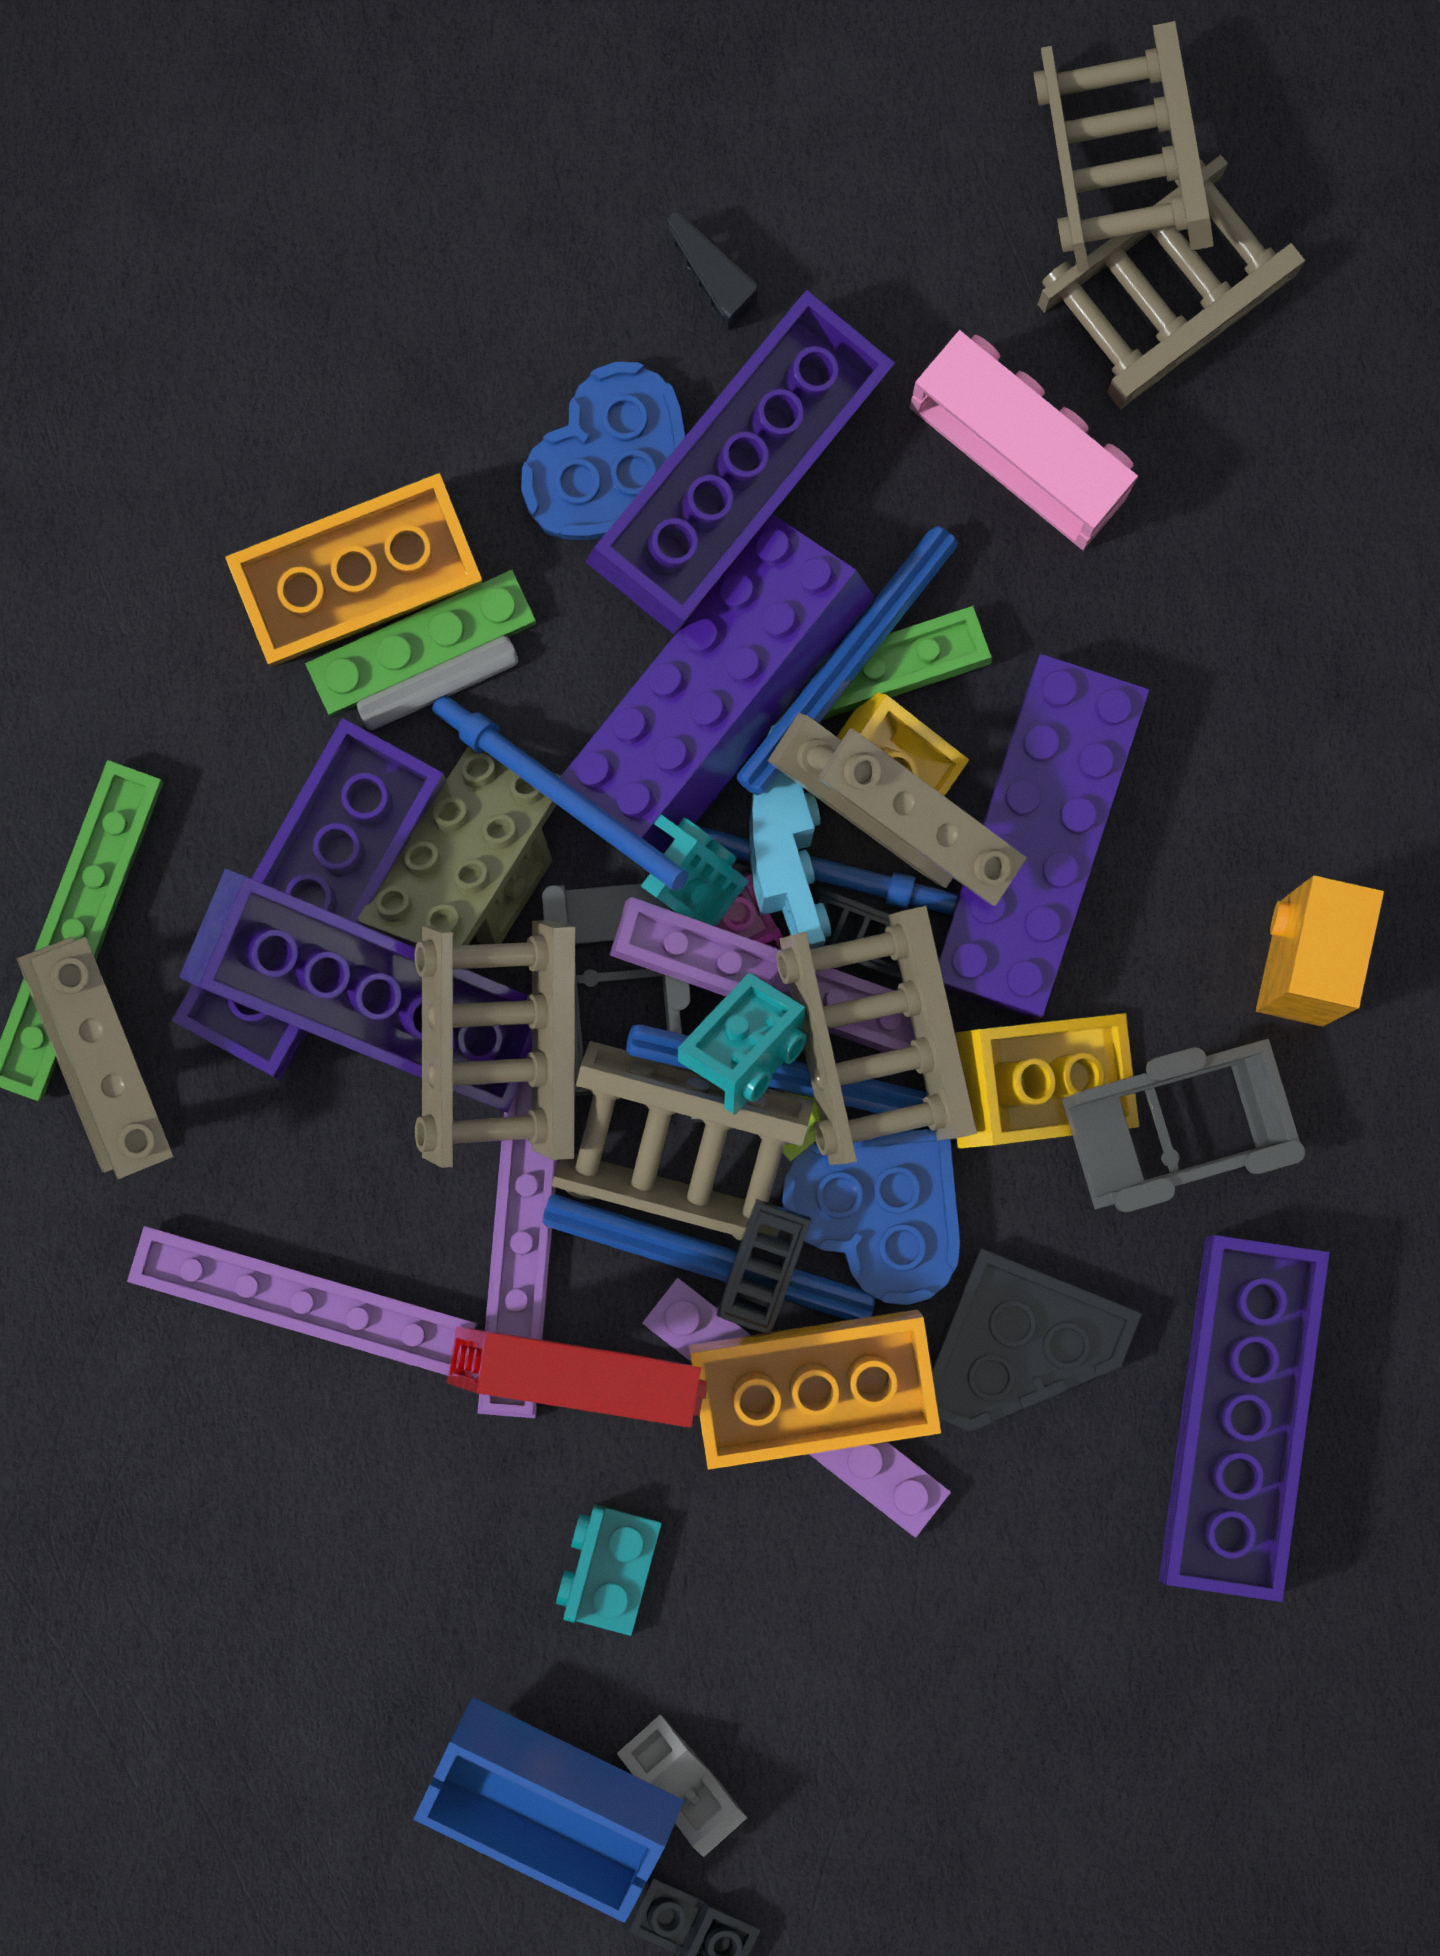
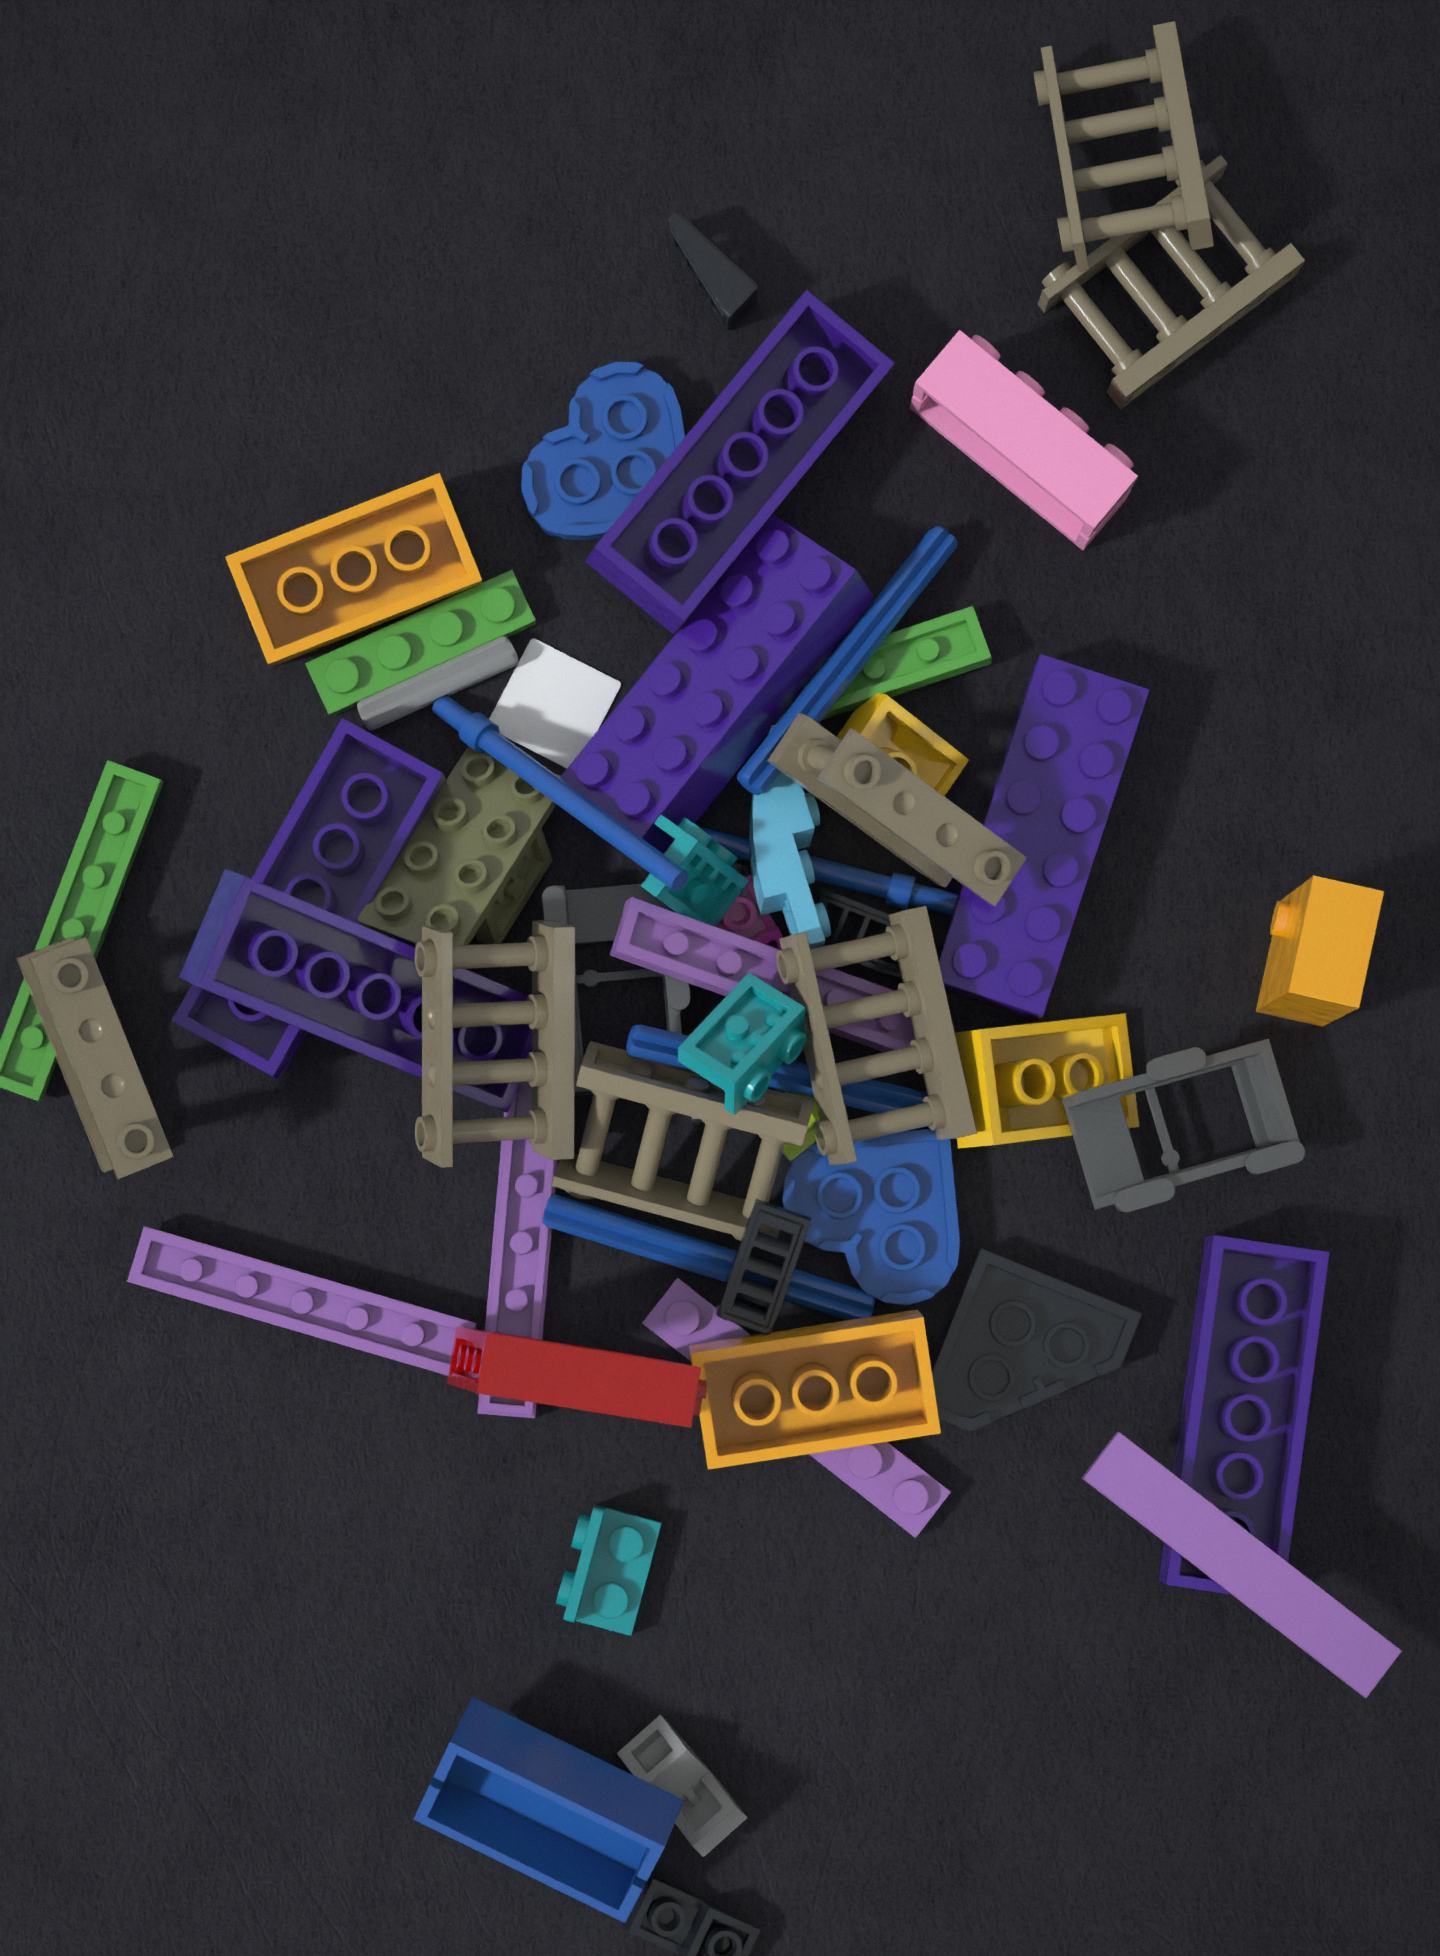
none -> white sticker [489,639,621,768]
none -> medium lavender tile [1082,1432,1402,1698]

